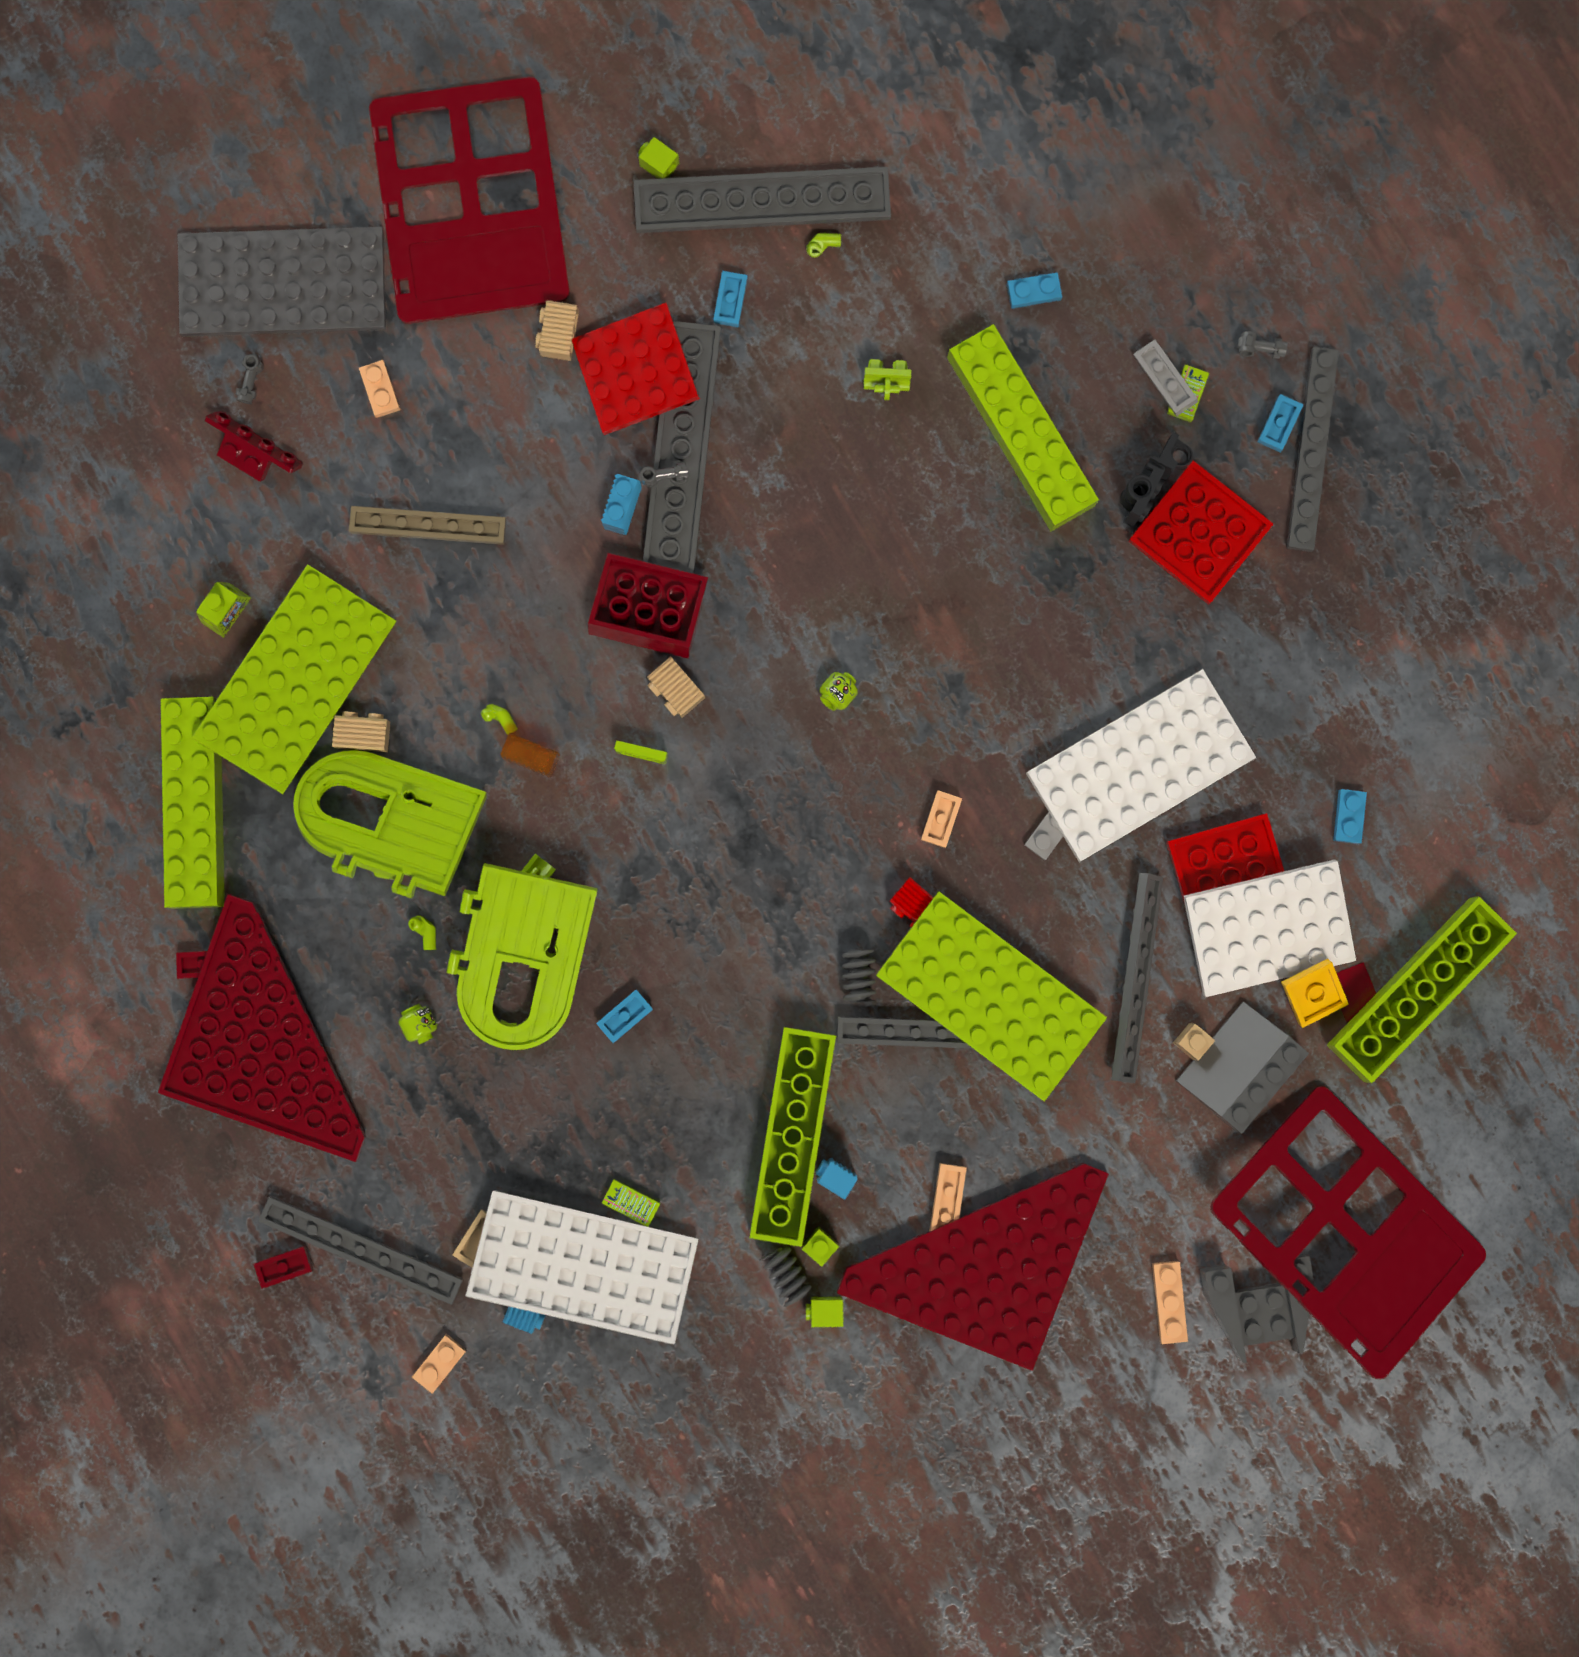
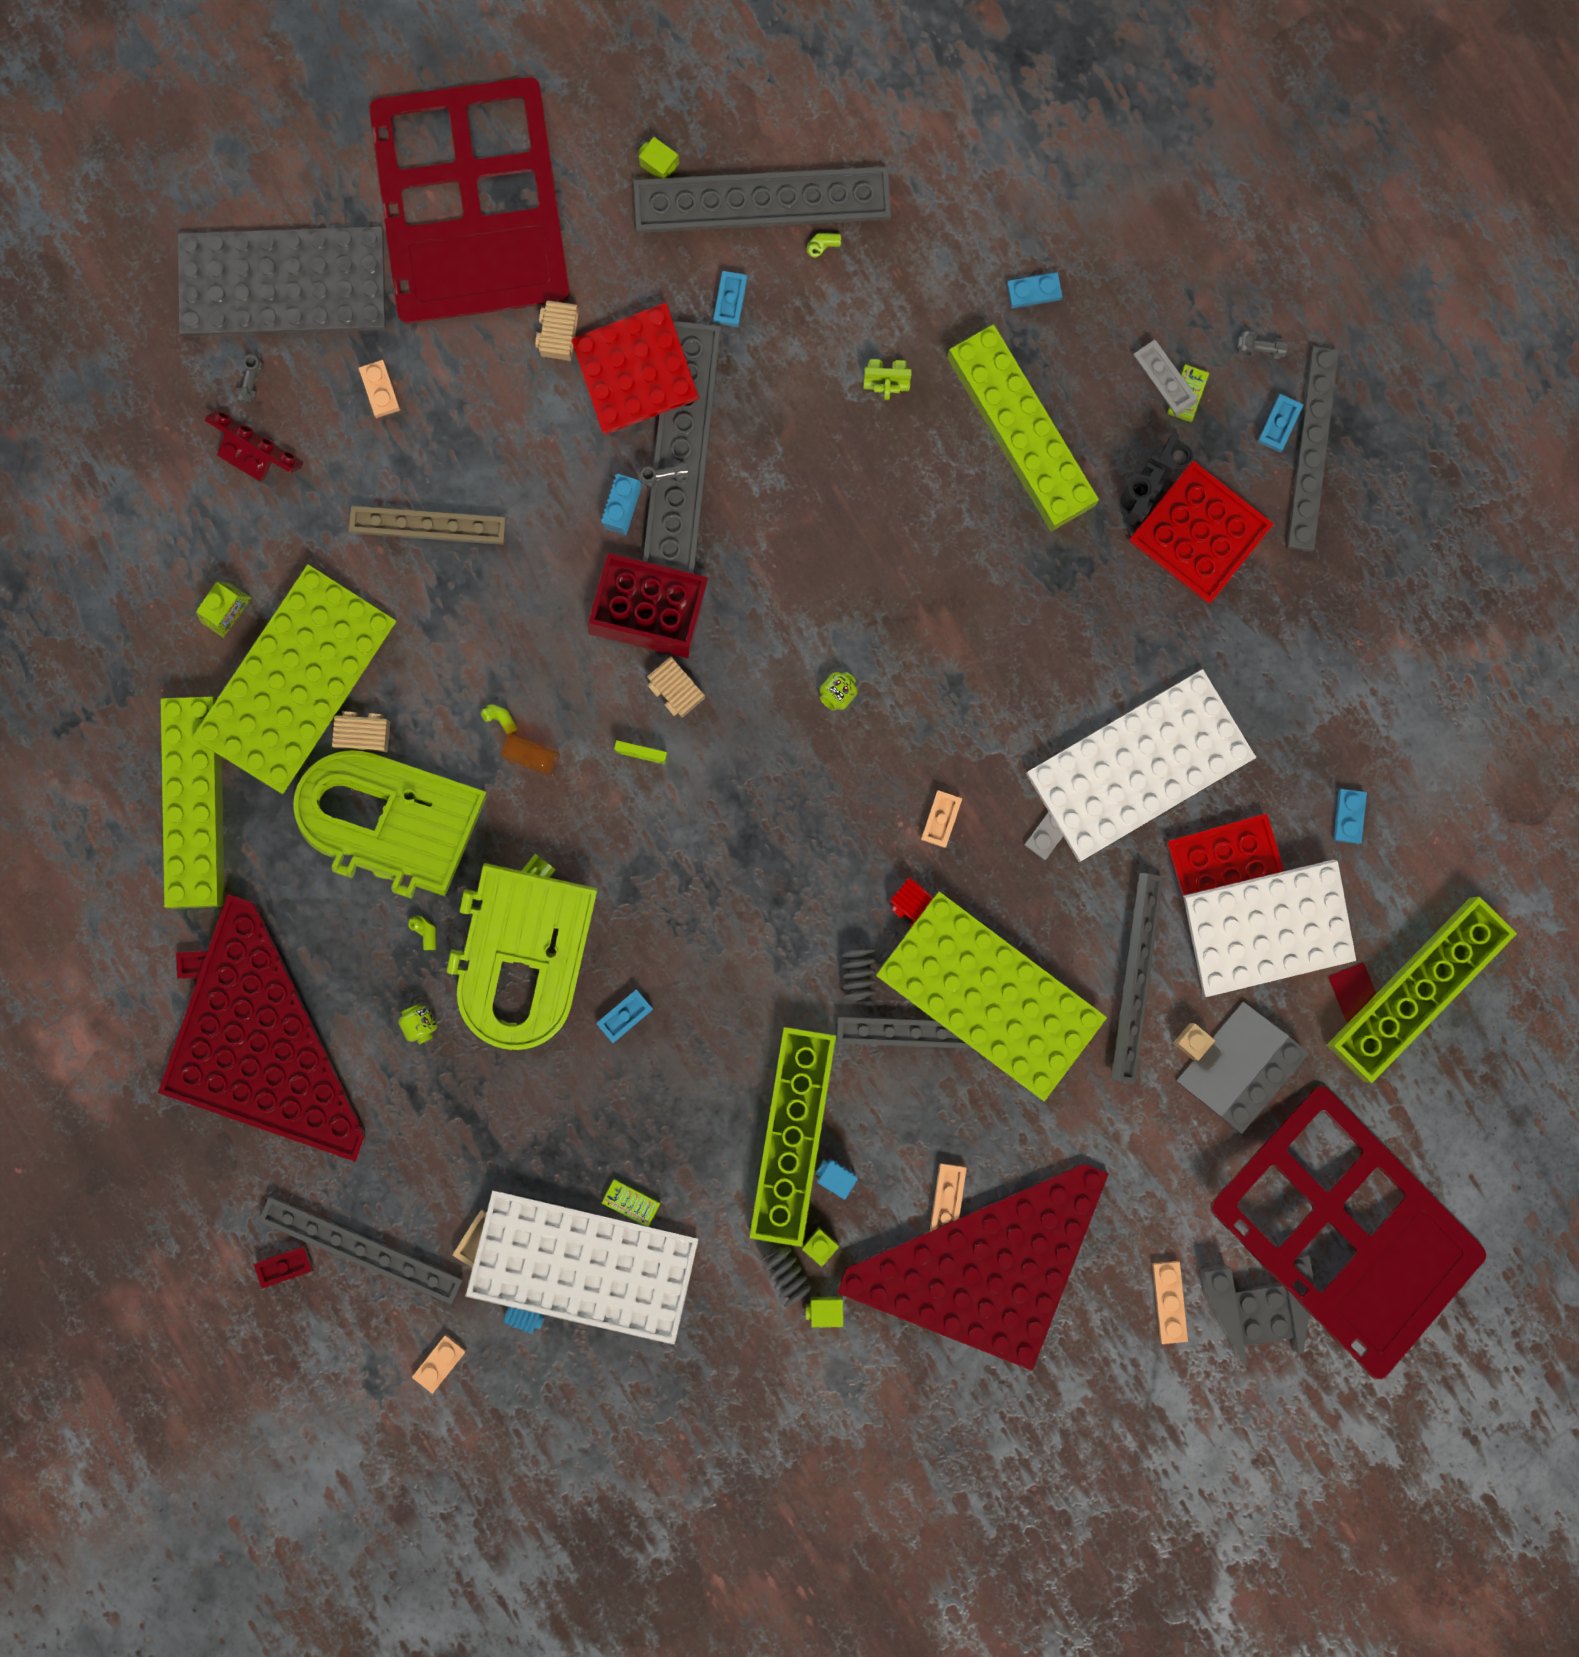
yellow plate [1281,958,1349,1028] -> none

